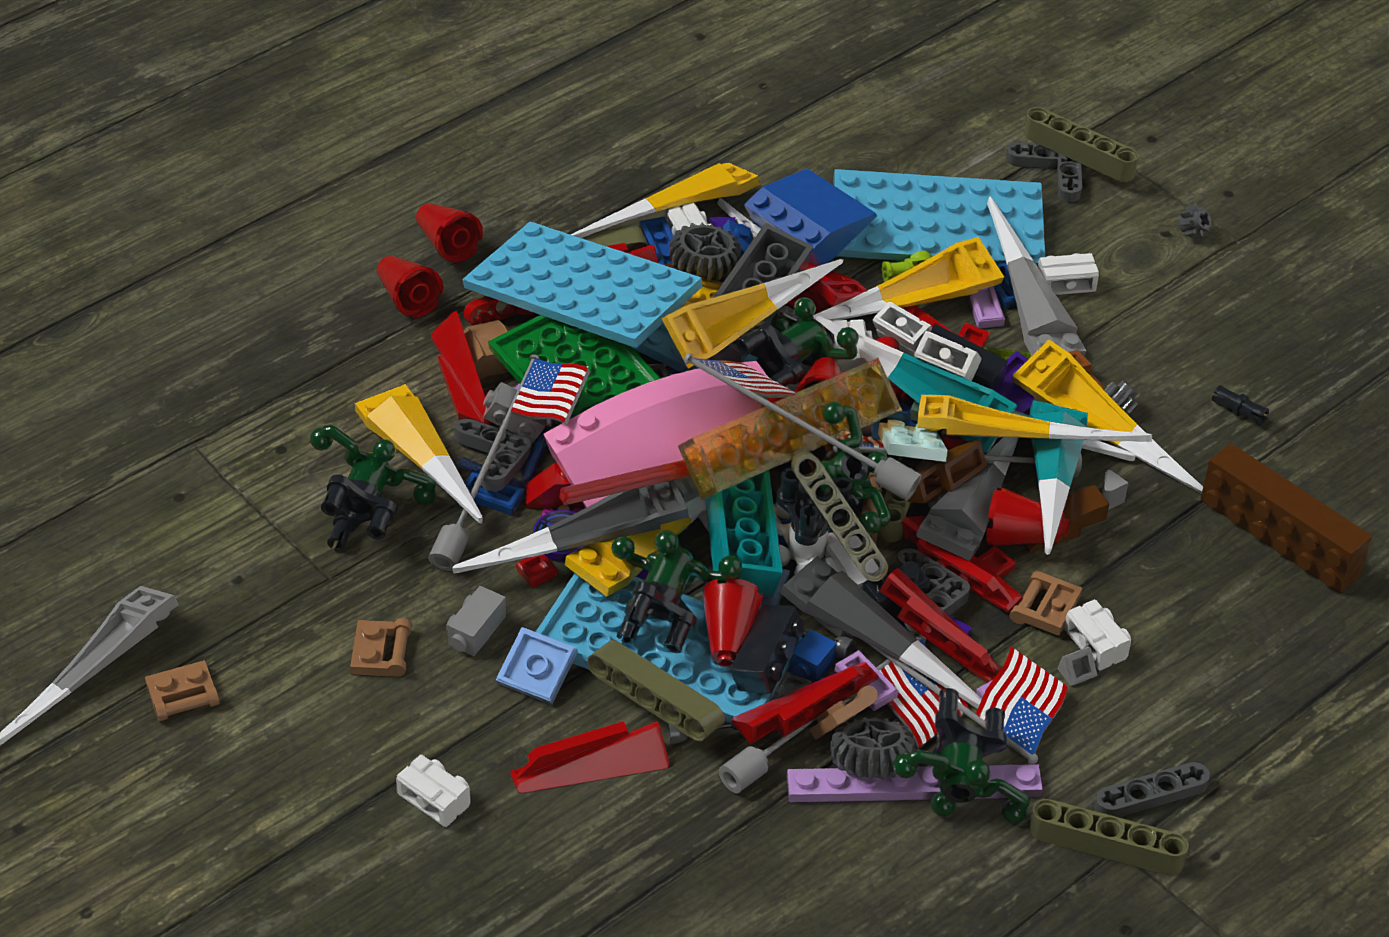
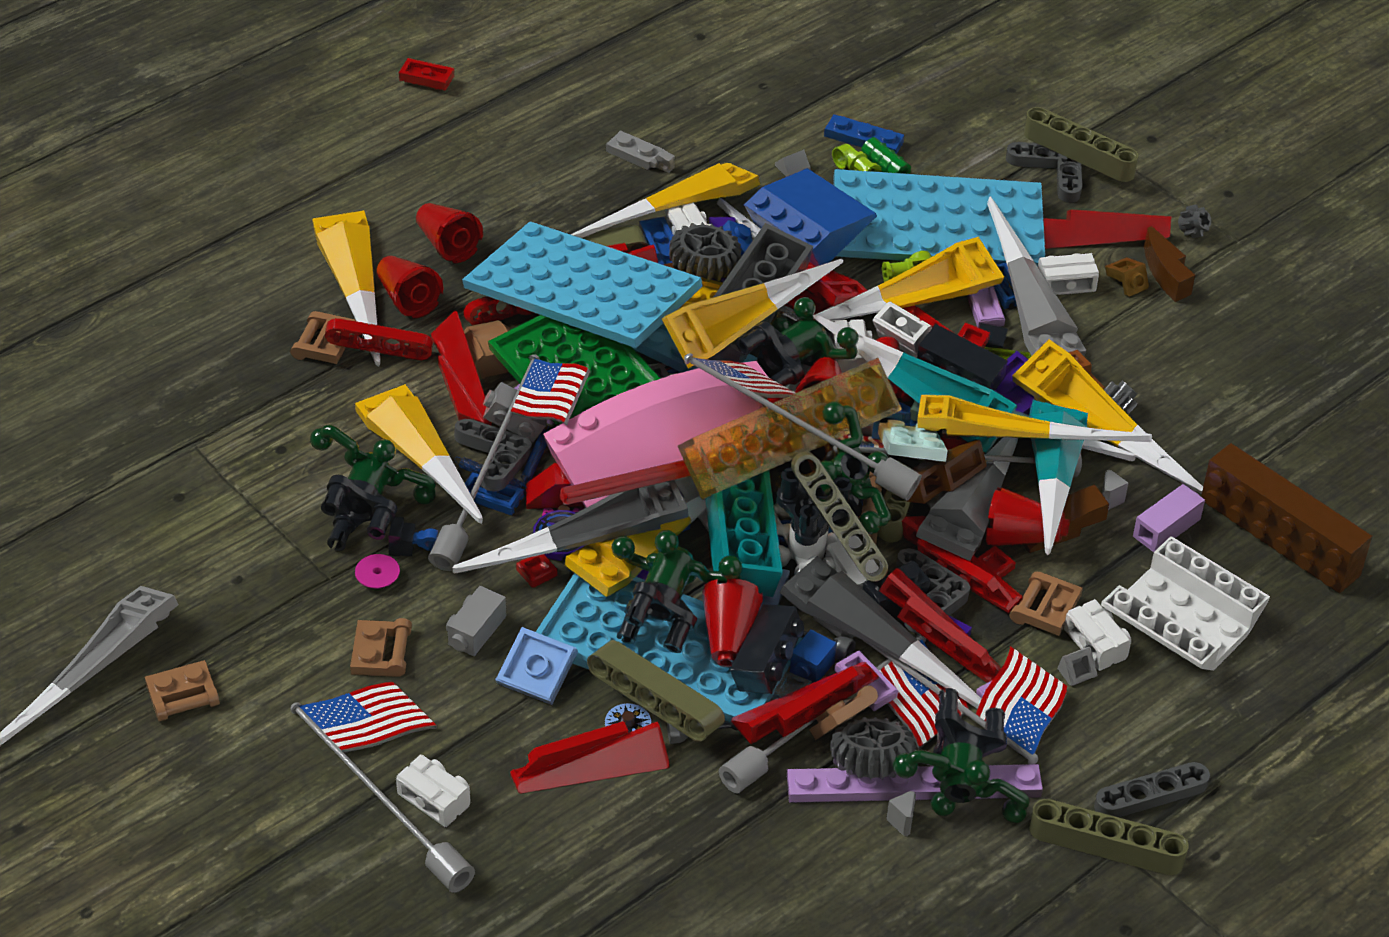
white brick [914,331,982,381] -> none
black pin [1212,385,1269,425] -> none
none -> medium nougat plate [290,311,356,364]
none -> flag [291,682,475,893]
none -> yellow plate [312,210,380,366]
none -> red beam [325,318,433,360]
none -> dark pink piece [355,554,400,588]
none -> black piece [388,516,438,557]
none -> red plate [399,58,455,91]
none -> piece [605,703,651,733]
none -> light grey hinge [606,131,675,173]
none -> light grey slope [775,150,811,177]
none -> blue plate [824,114,904,154]
none -> lime connector [832,144,882,172]
none -> green axle [861,137,911,174]
none -> light grey slope [887,791,916,836]
none -> black tile [980,323,1008,353]
none -> red wedge [1043,210,1171,249]
none -> white slope [1101,536,1270,671]
none -> pearl gold bracket [1105,257,1149,296]
none -> lavender brick [1133,484,1205,552]
none -> reddish brown slope [1144,226,1195,302]

